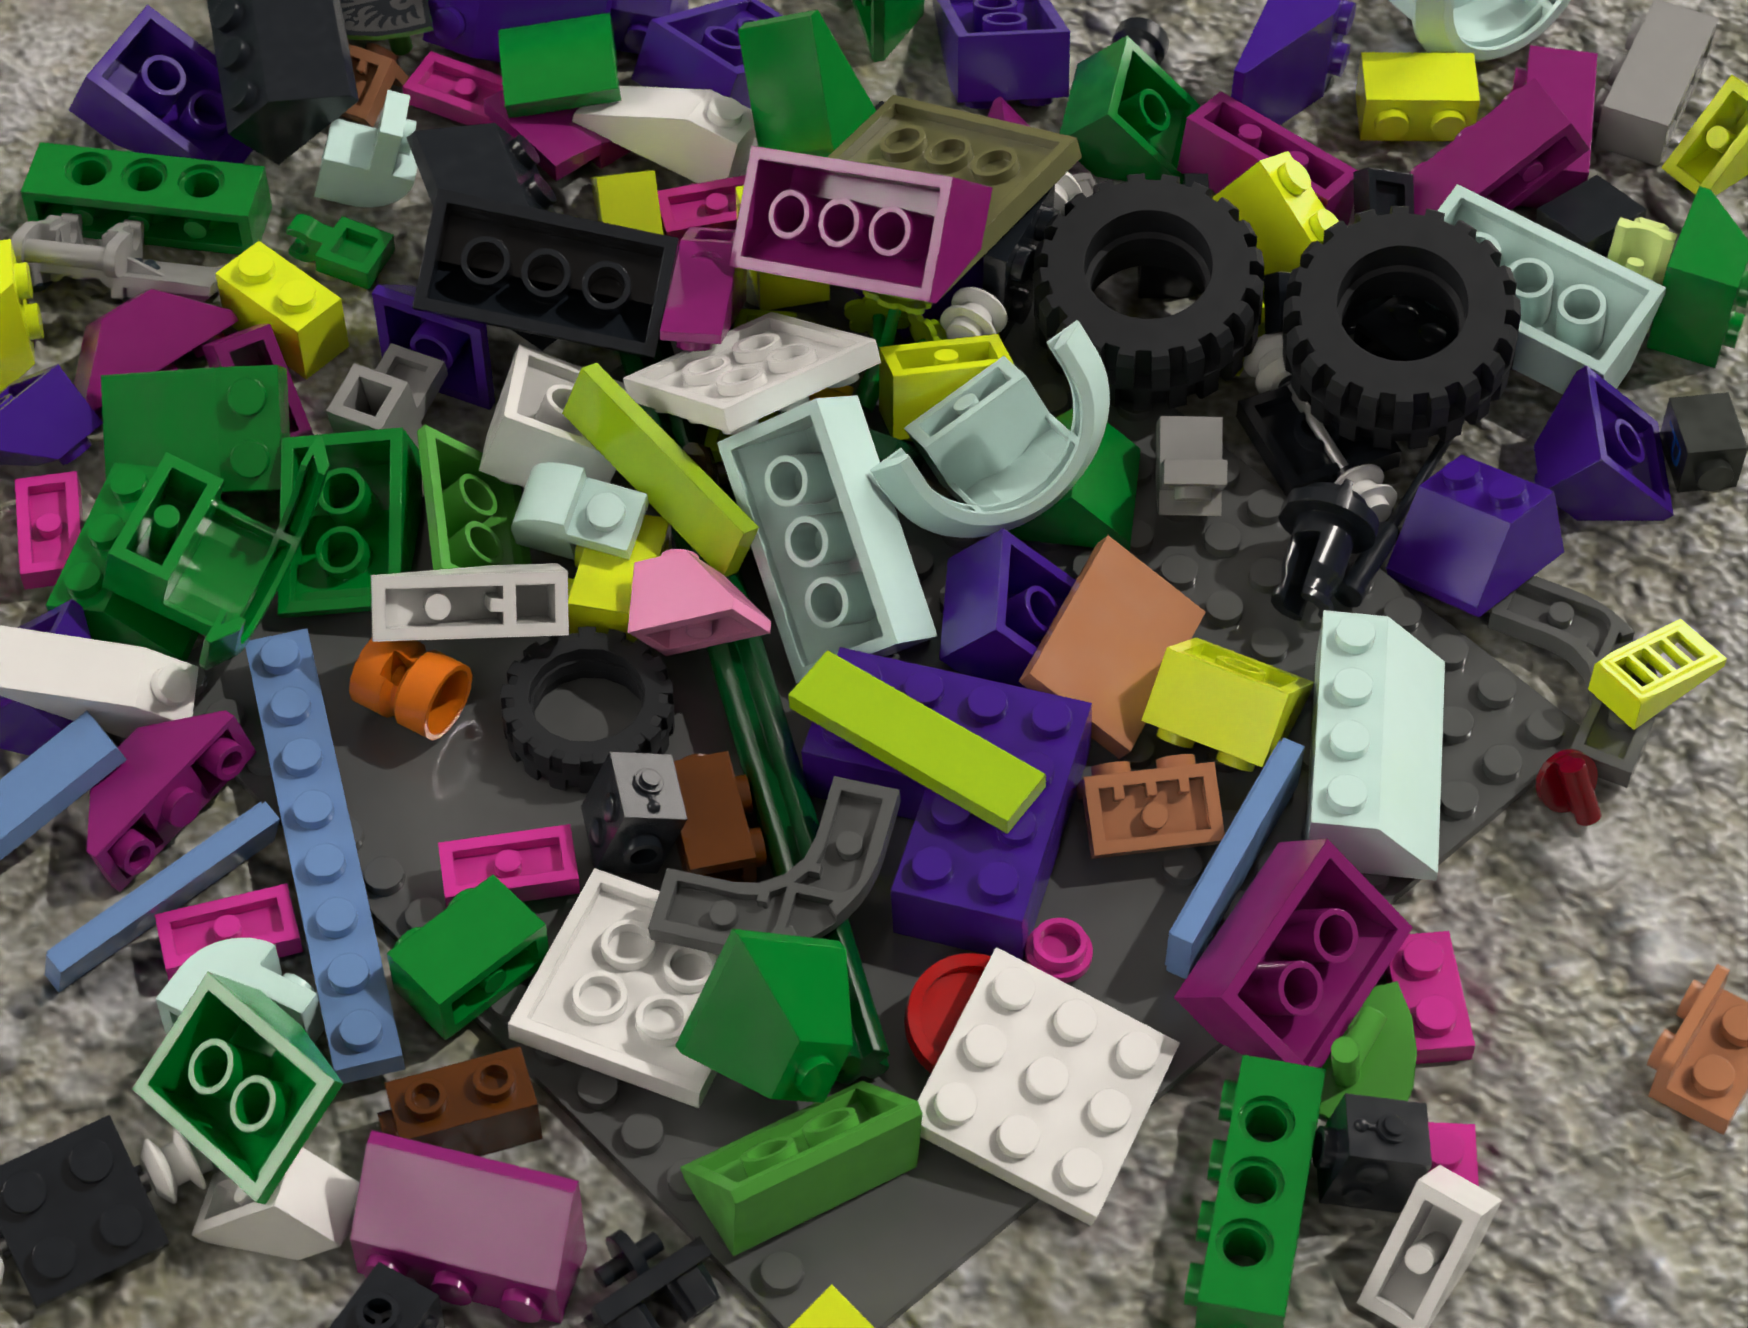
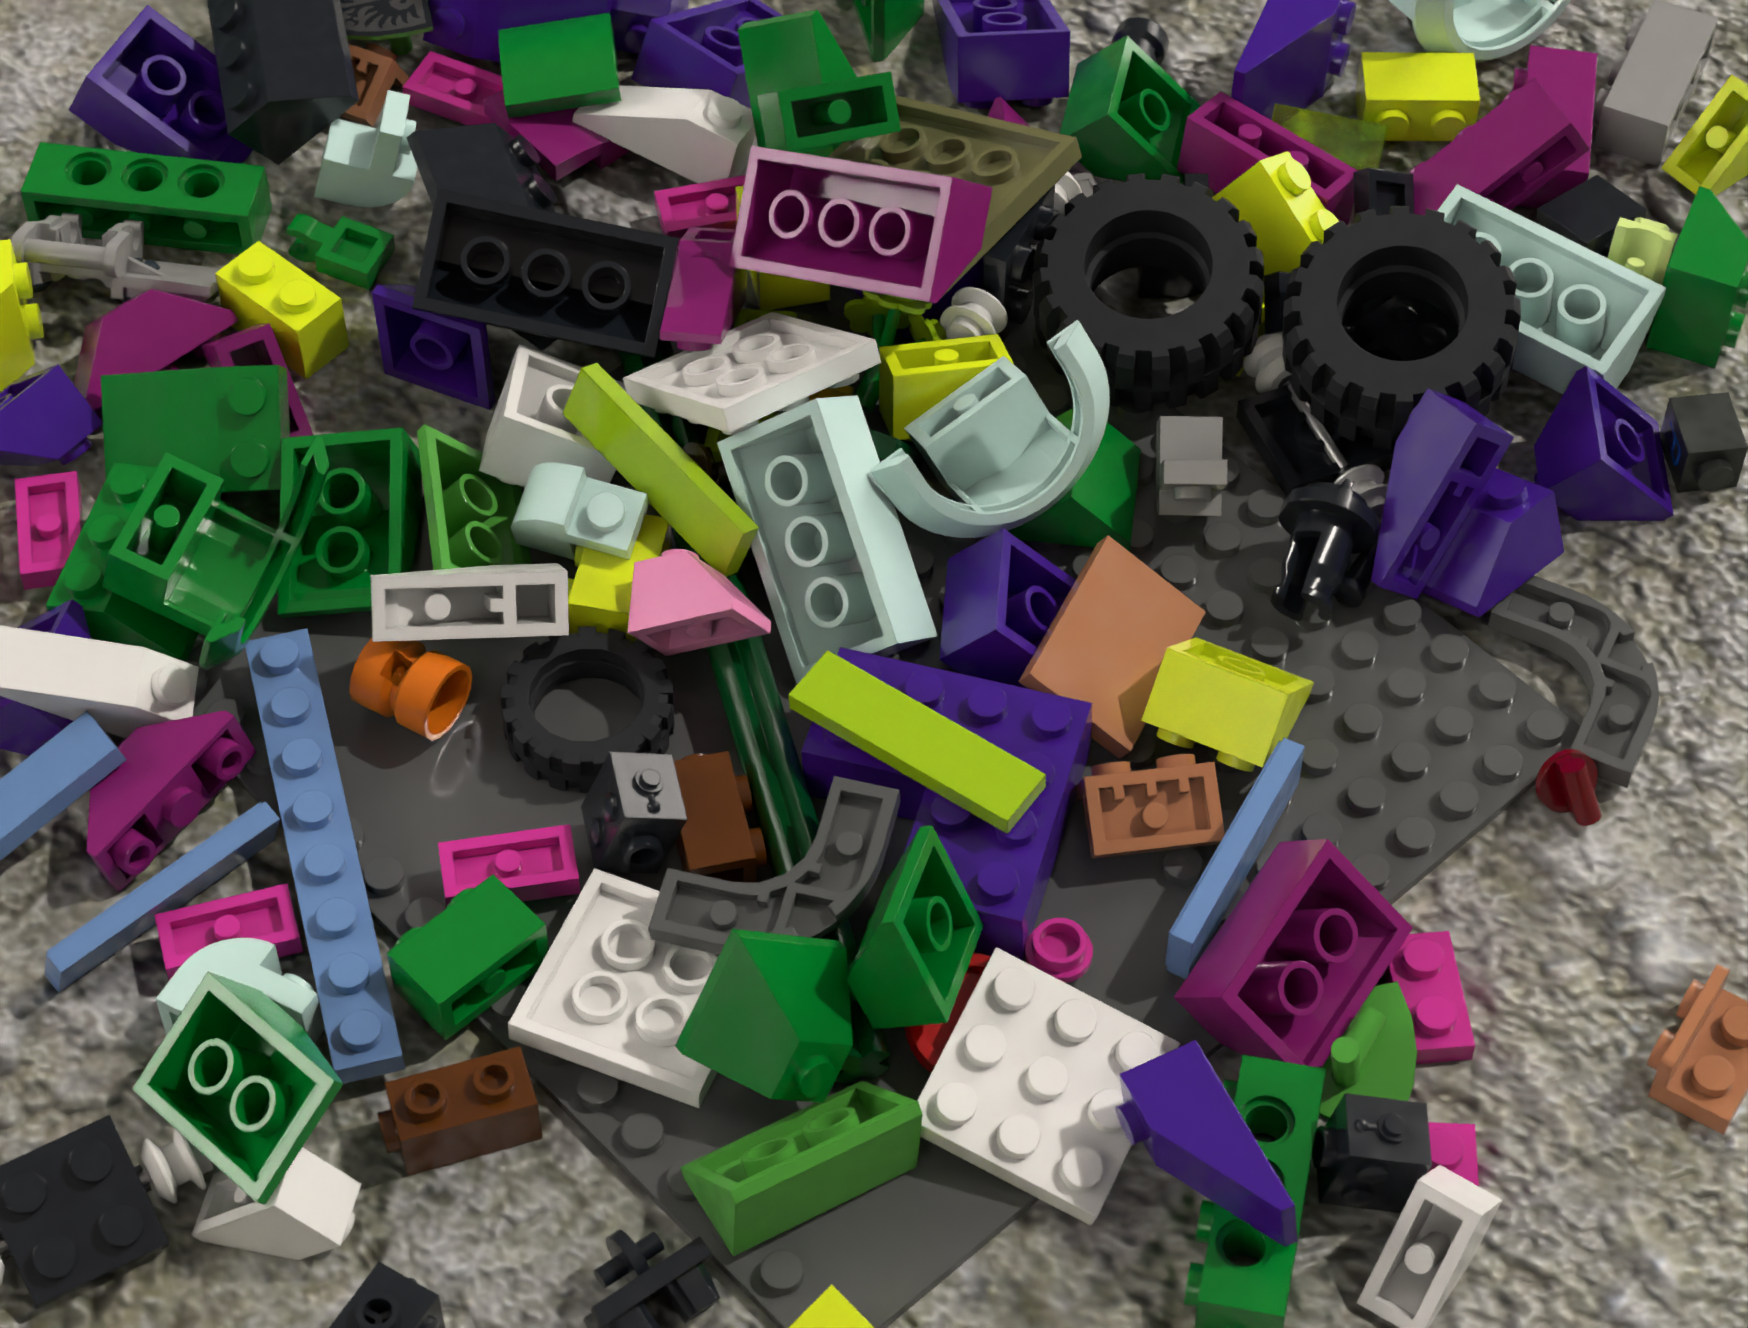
light grey brick [326,343,448,446] -> none
magenta slope [350,1130,587,1324] -> none
neon yellow slope [590,170,663,235] -> none
light aqua slope [1305,610,1445,881] -> none
neon yellow slope [1588,619,1727,730] -> none
none -> green brick [757,71,901,152]
none -> green slope [846,825,984,1029]
none -> dark purple slope [1115,1040,1298,1247]
none -> clear neon green plate [1271,103,1389,170]
none -> dark purple slope [1371,388,1514,599]

